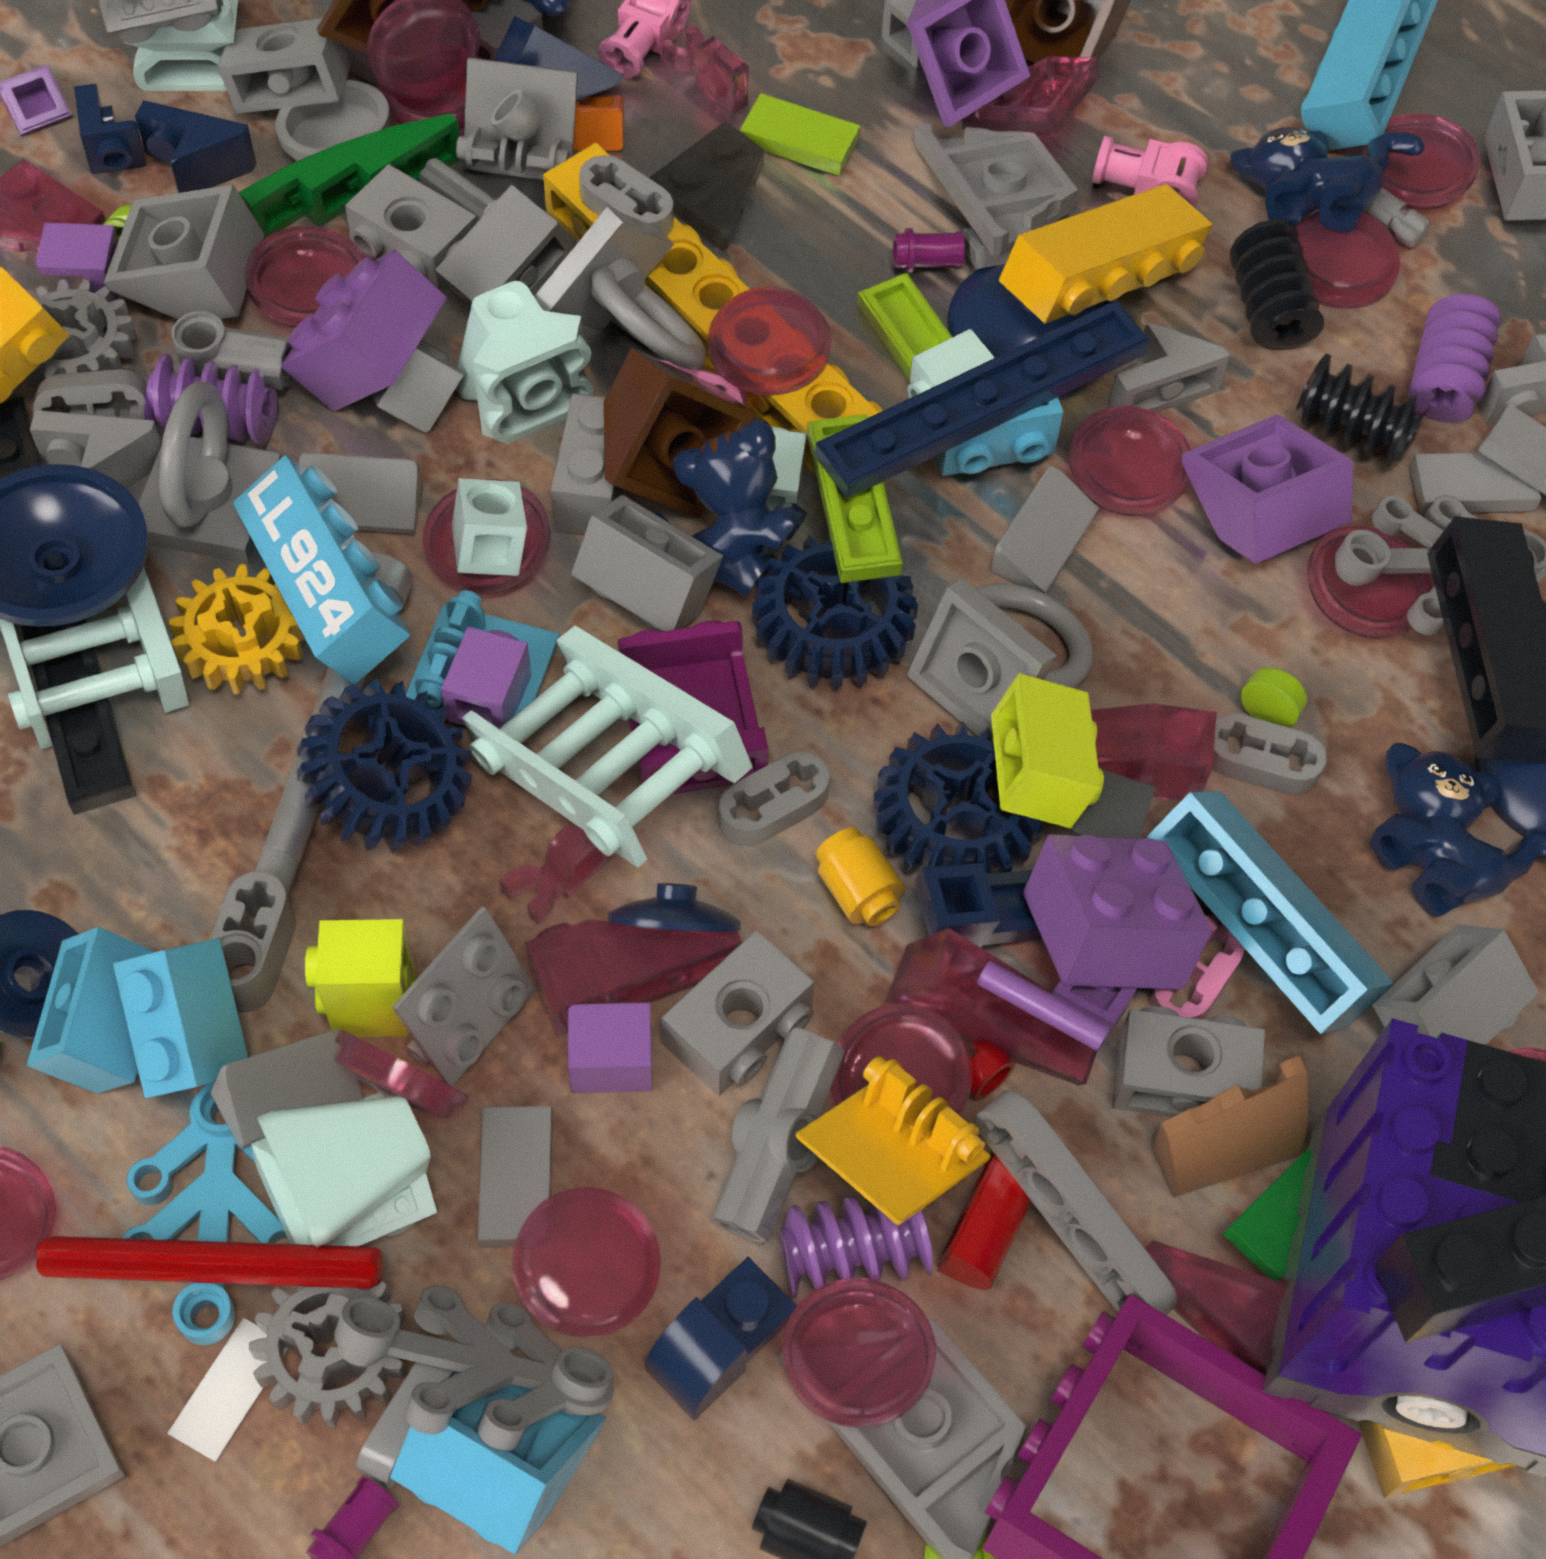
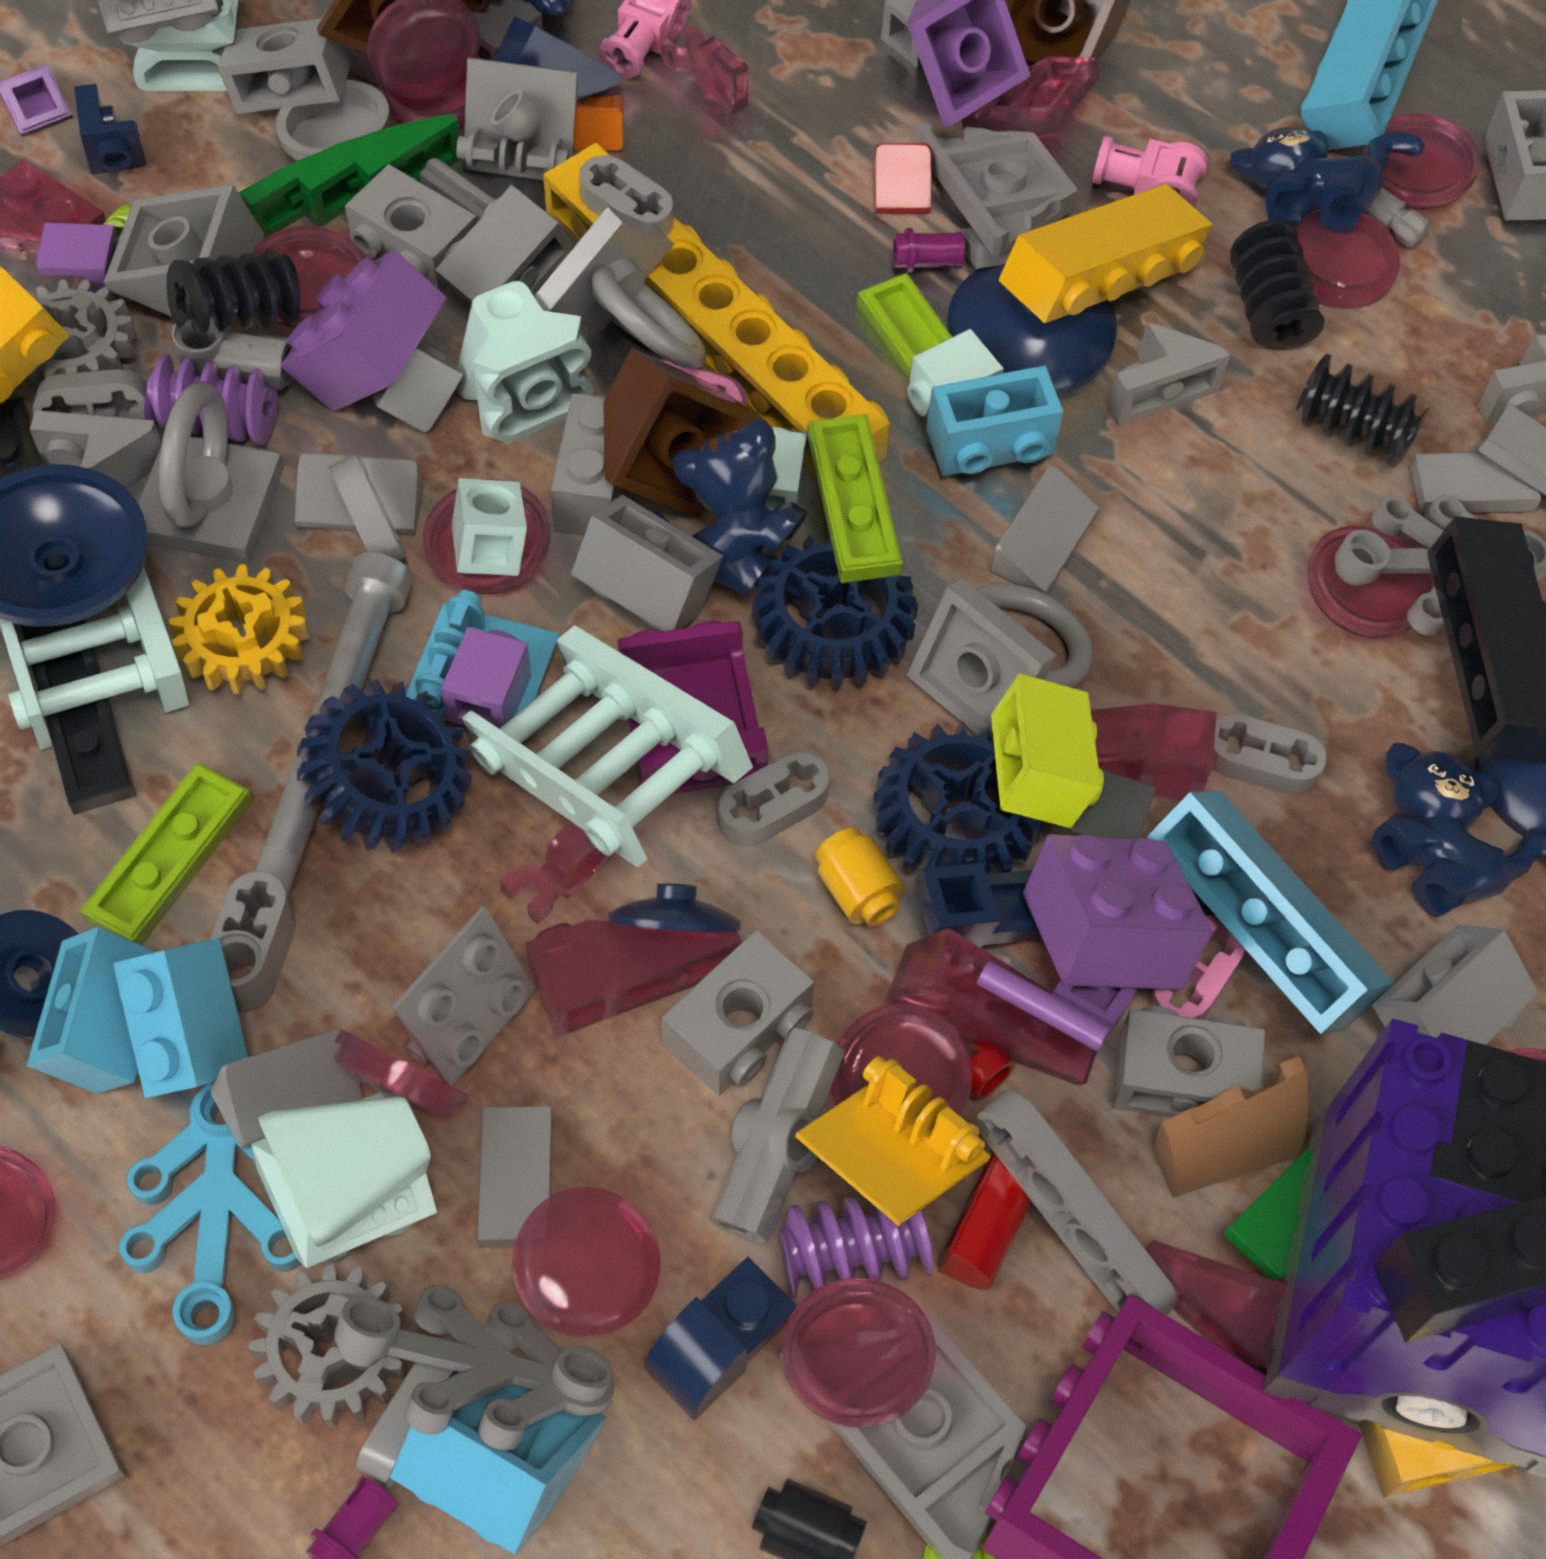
red axle [36,1236,384,1289] -> none
dark blue slope [135,100,257,193] -> none
white sticker [167,1318,289,1462] -> none
medium azure brick [232,454,411,684] -> none
neon yellow brick [305,919,417,1038] -> none
medium lavender panel [568,1003,652,1093] -> none
clear smoke wing [649,121,764,252] -> none
clear pink piece [708,287,831,395] -> none
lime tile [739,93,861,176] -> none
dark blue tile [815,300,1150,499] -> none
clear pink piece [1069,406,1191,516] -> none
medium lavender slope [1182,414,1353,564] -> none
lime tile [1241,667,1308,727] -> none
medium lavender piece [1408,294,1502,422] -> none
none -> lime tile [80,762,253,946]
none -> black piece [166,251,301,335]
none -> light grey beam [329,453,407,561]
none -> slope [873,143,931,213]

